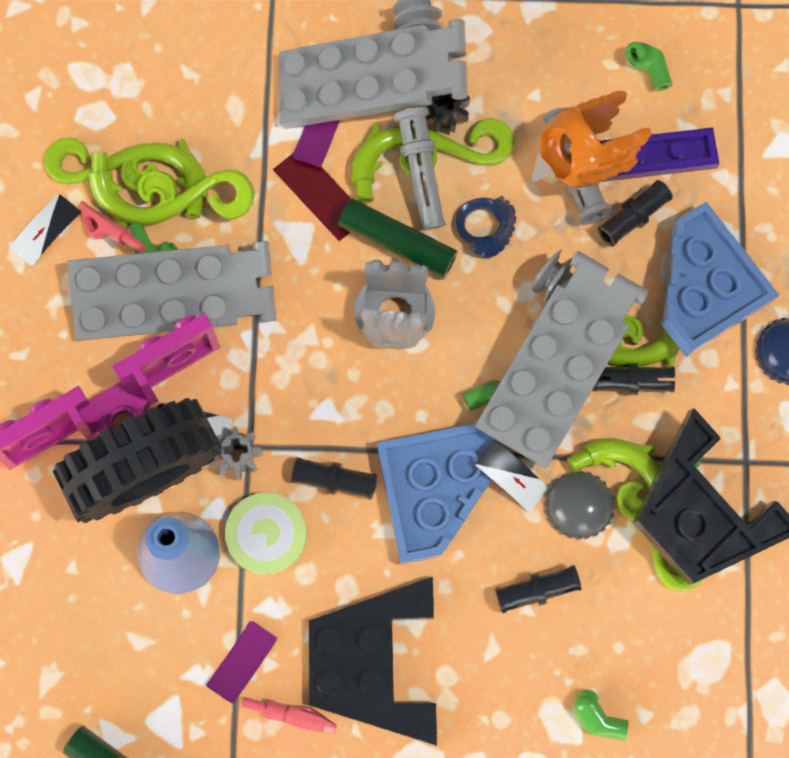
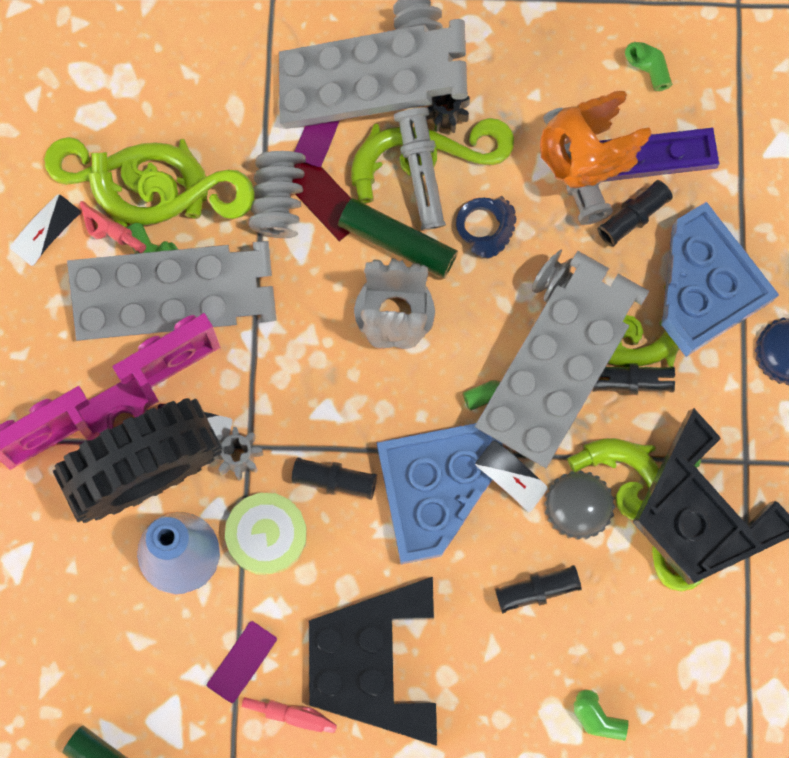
none -> light grey piece [249,150,306,238]

